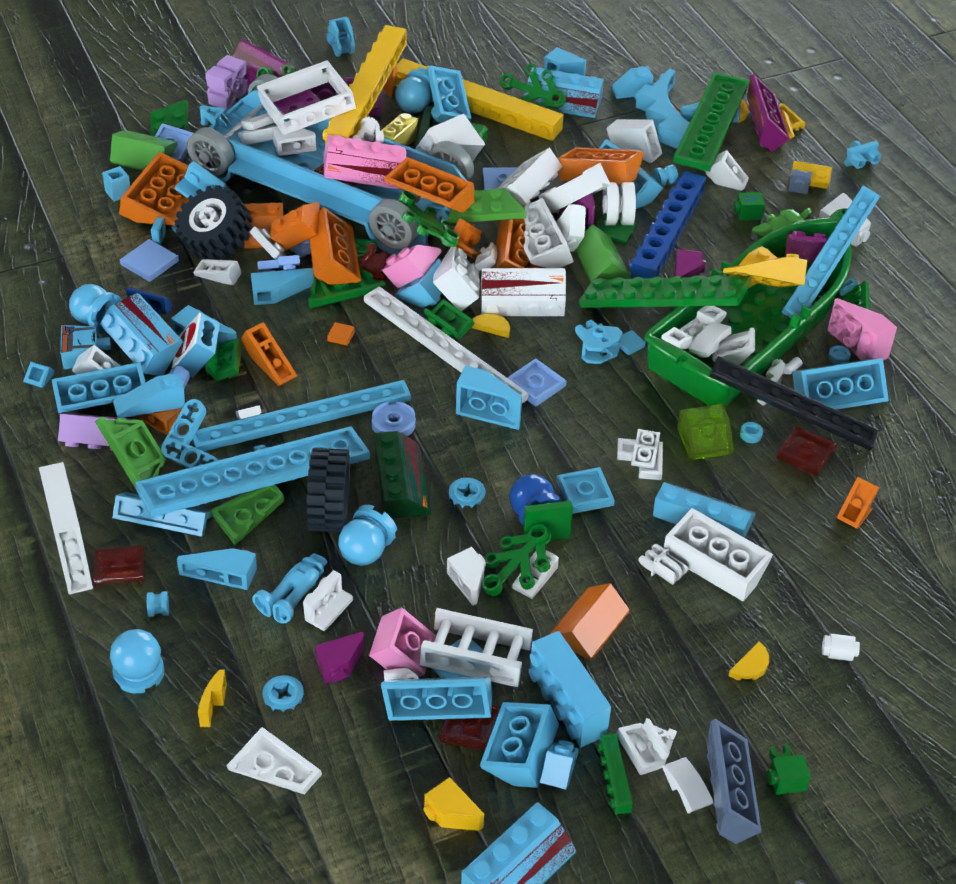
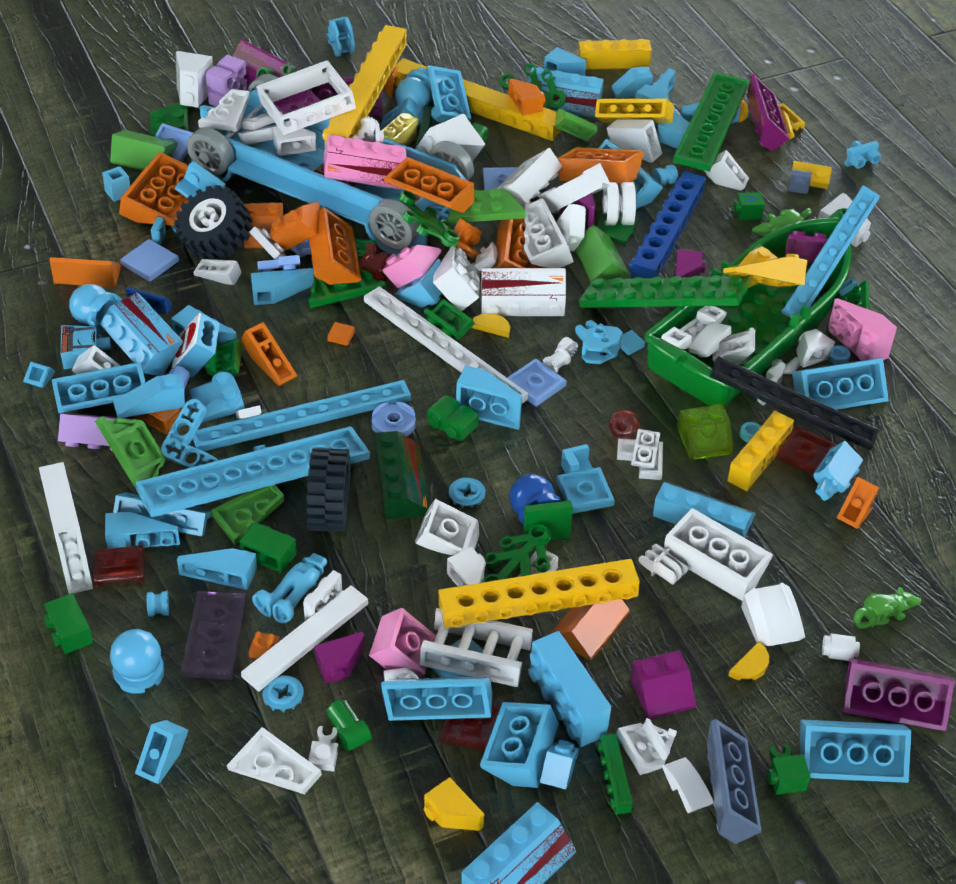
yellow slope [198,670,227,727] -> none
medium azure tile [338,505,397,566] -> none
none -> green brick [42,593,93,654]
none -> orange slope [50,257,122,287]
none -> medium azure slope [105,512,180,550]
none -> medium azure slope [135,720,188,784]
none -> white slope [176,51,213,107]
none -> clear purple plate [181,591,247,680]
none -> medium azure slope [189,372,244,423]
none -> white wing [198,89,250,132]
none -> green brick [239,522,297,574]
none -> white tile [241,586,368,691]
none -> orange tile [249,631,280,659]
none -> white plate [308,726,338,771]
none -> green piece [326,699,372,752]
none -> medium azure slope [381,97,424,129]
none -> white slope [415,499,479,555]
none -> green brick [427,395,479,441]
none -> yellow brick [438,559,639,628]
none -> orange slope [508,79,545,116]
none -> white connector [543,337,578,373]
none -> bright green panel [555,108,597,141]
none -> medium azure panel [561,444,593,474]
none -> yellow brick [578,39,652,69]
none -> yellow brick [595,99,674,123]
none -> clear red head [609,410,640,439]
none -> magenta slope [630,650,696,719]
none -> yellow brick [727,411,794,491]
none -> white slope [741,583,805,646]
none -> white slope [796,329,835,368]
none -> medium azure slope [799,720,911,783]
none -> medium azure hinge [814,441,863,501]
none -> magenta slope [843,658,955,731]
none -> bright green animal [854,587,922,629]

